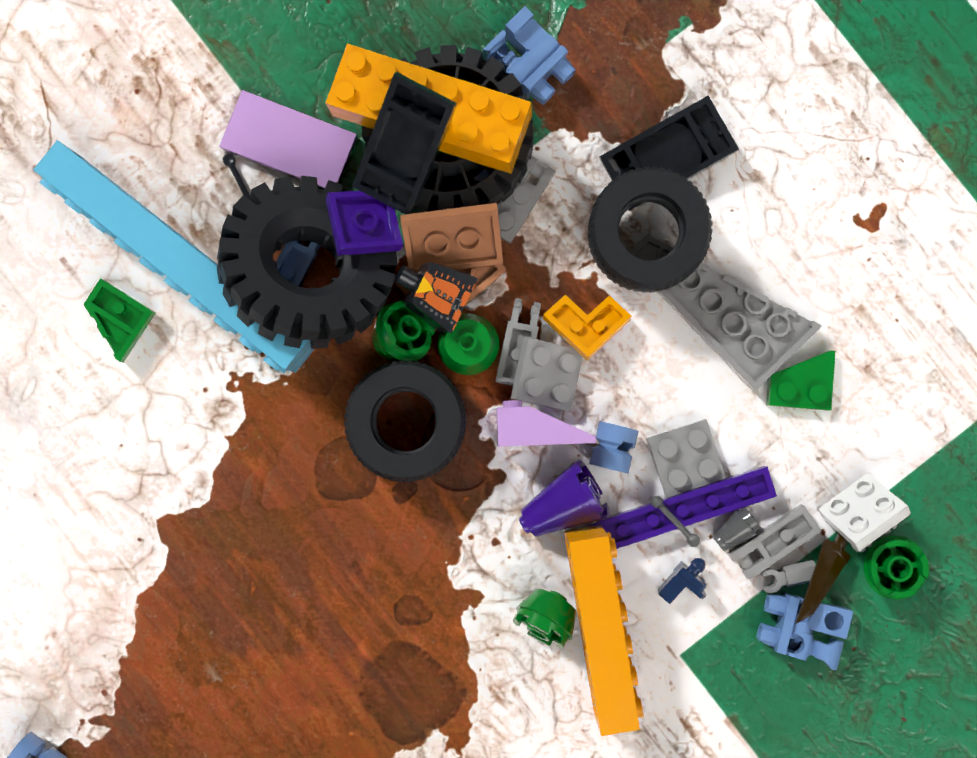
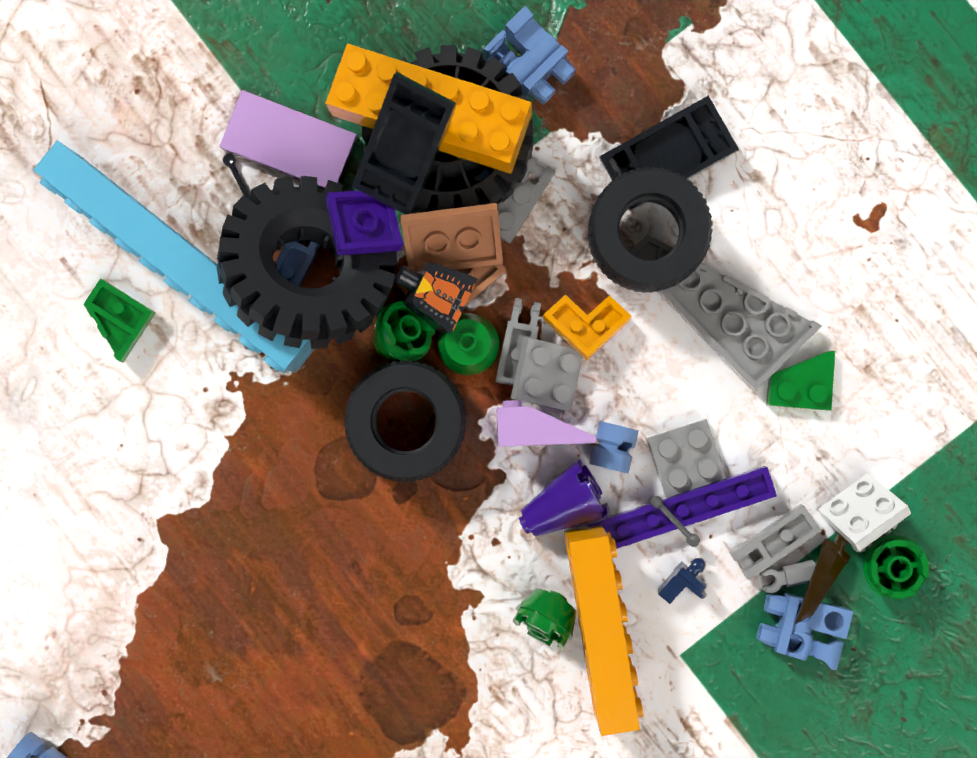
dark grey cone [712,508,761,551] -> none

